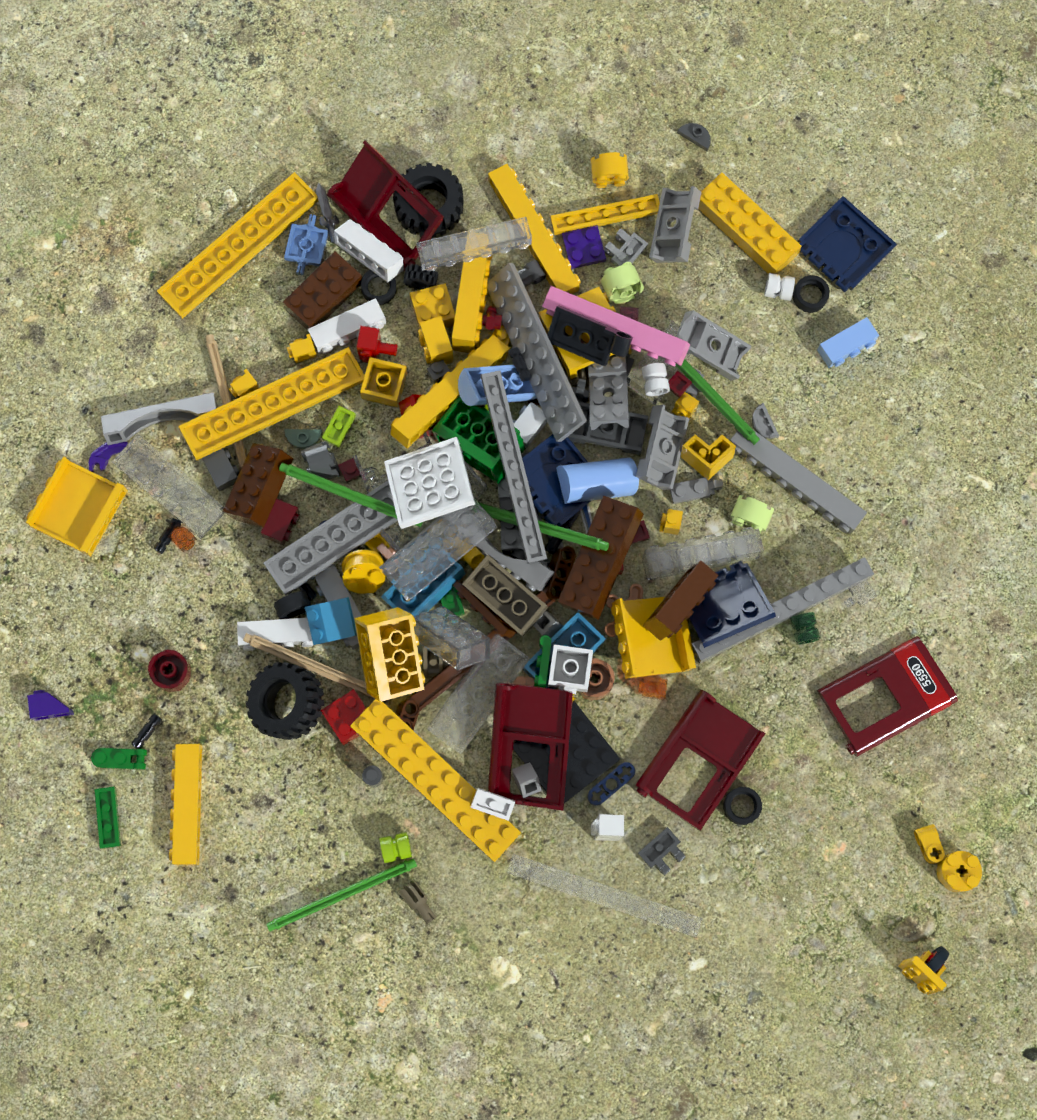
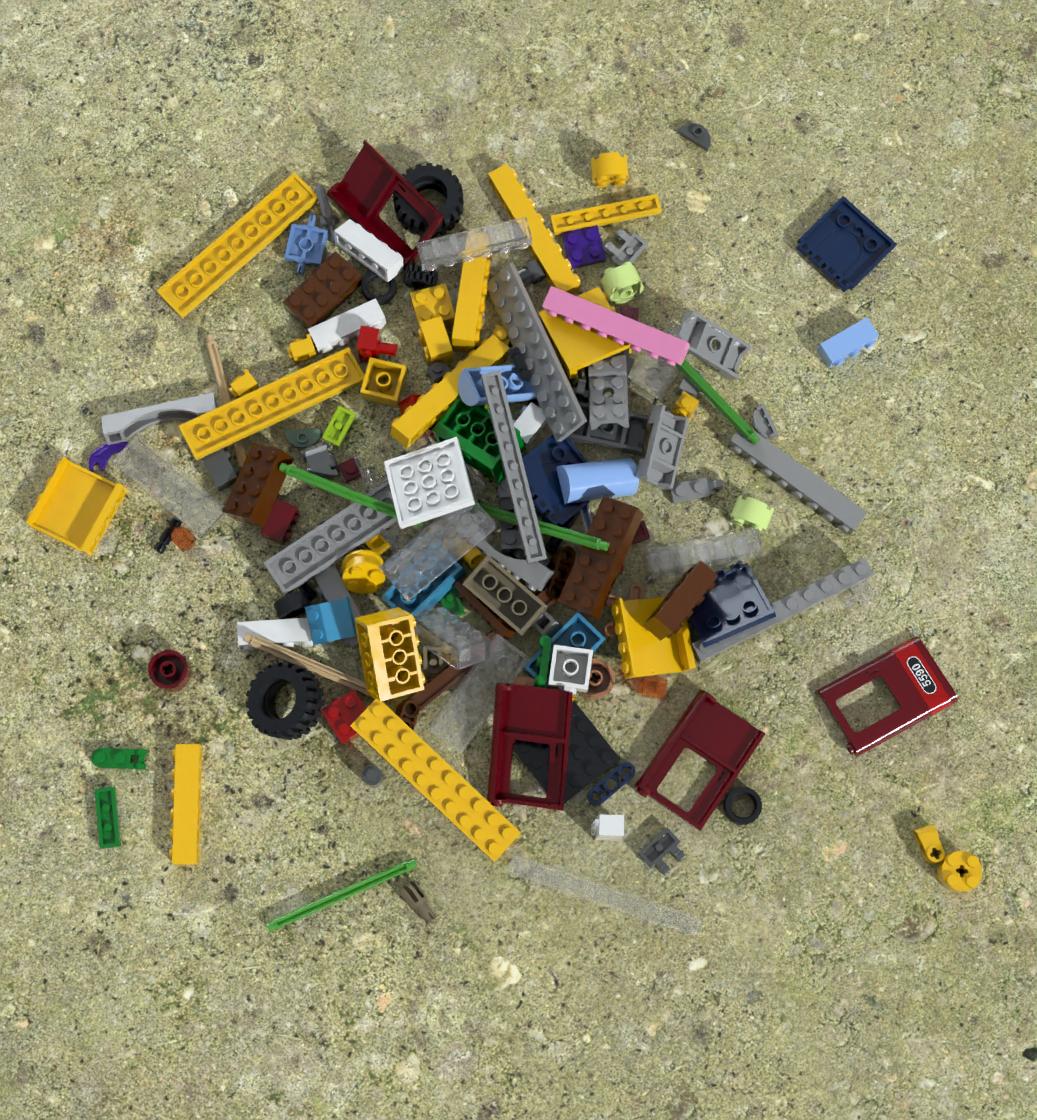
dark purple slope [27,690,74,721] -> none
black axle [131,714,162,749] -> none
nougat plate [377,543,399,568] -> none
lime wheel [379,832,412,863] -> none
white plate [471,788,515,821] -> none
dark red plate [482,306,502,330] -> none
light grey brick [512,762,542,798] -> none
black hinge [547,305,633,366] -> none
white wheel [641,363,670,396] -> none
light grey piece [649,186,701,263] -> none
yellow brick [659,509,683,535] -> none
dark red plate [668,370,692,398] -> none
yellow brick [680,434,736,480] -> none
yellow brick [698,172,802,274] -> none
white wheel [764,273,795,301] -> none
clear green wheel [790,612,821,645] -> none
black tyre [793,275,830,313] -> none
yellow plate [898,946,949,995] -> none

